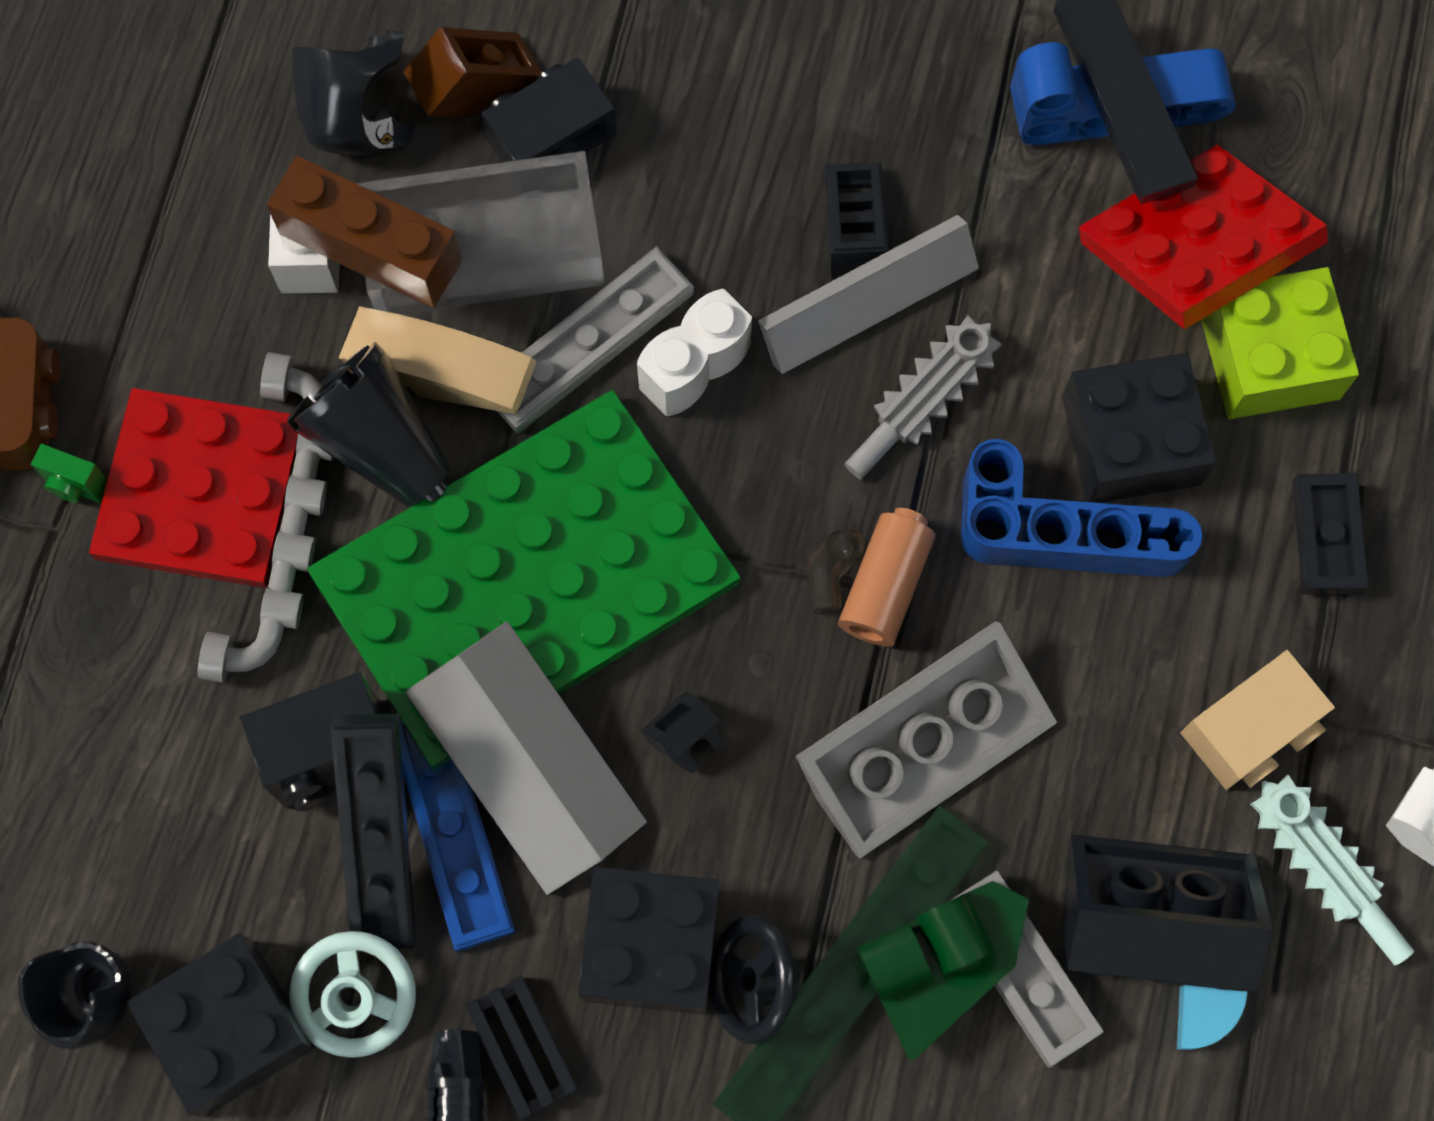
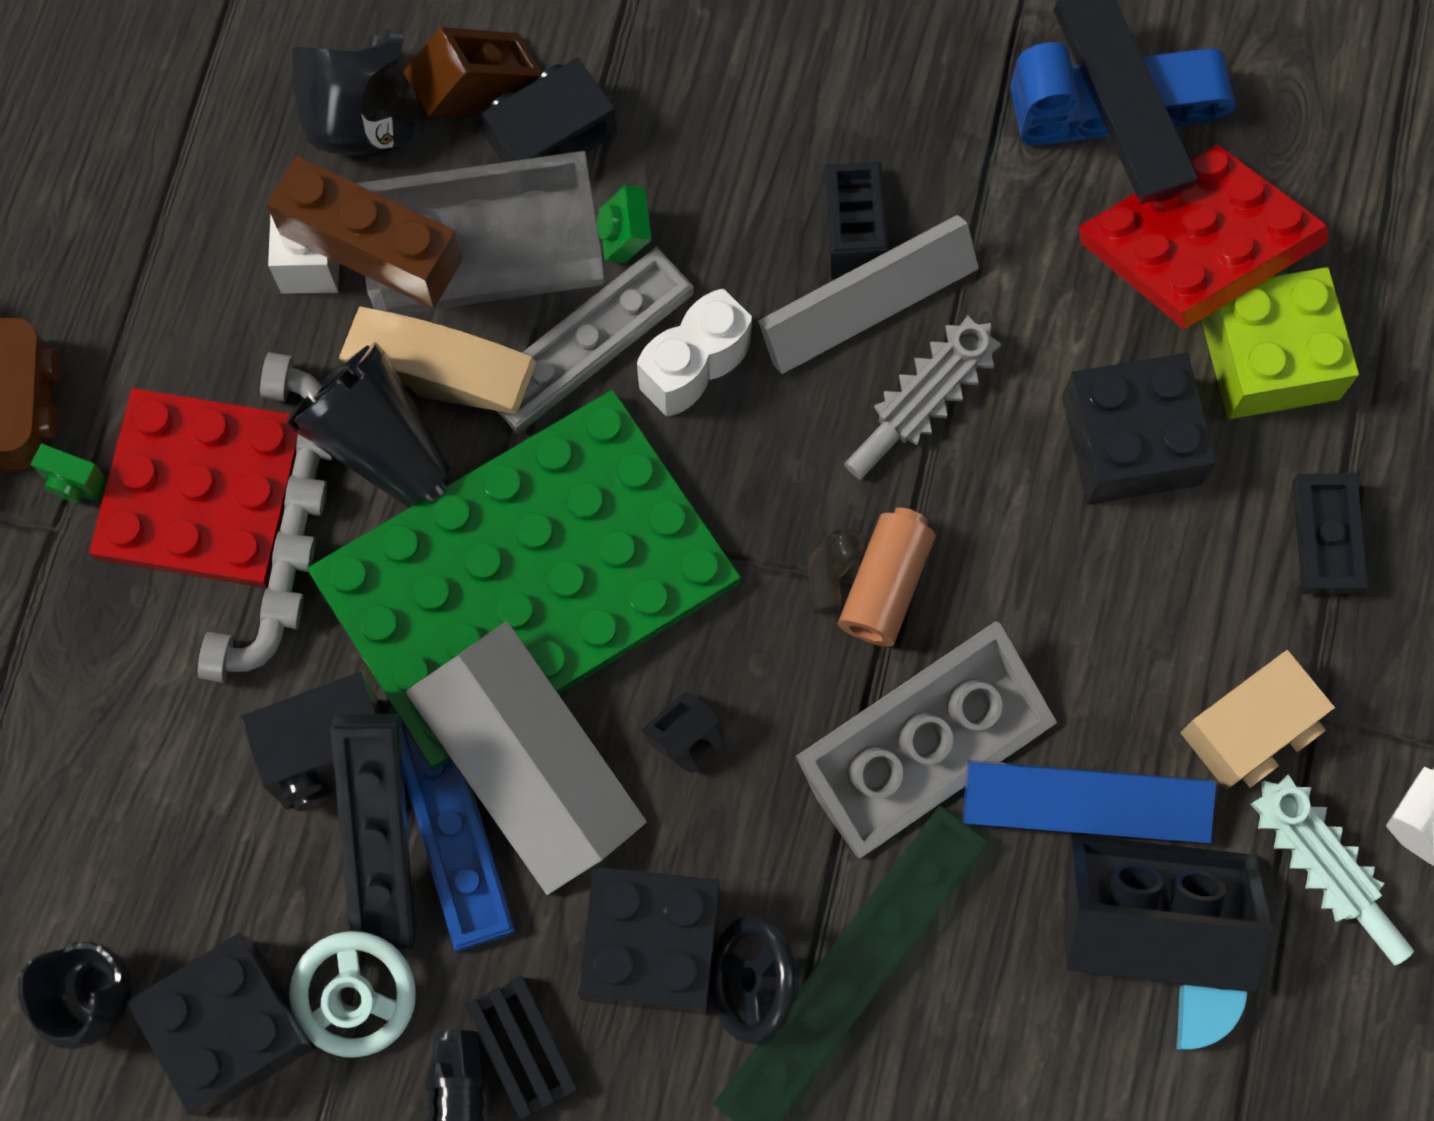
dark green panel [857,881,1029,1060] -> none
light grey plate [951,871,1104,1068] -> none
blue beam [961,439,1203,577] -> none
none -> green plate [597,185,651,264]
none -> blue tile [962,760,1216,843]

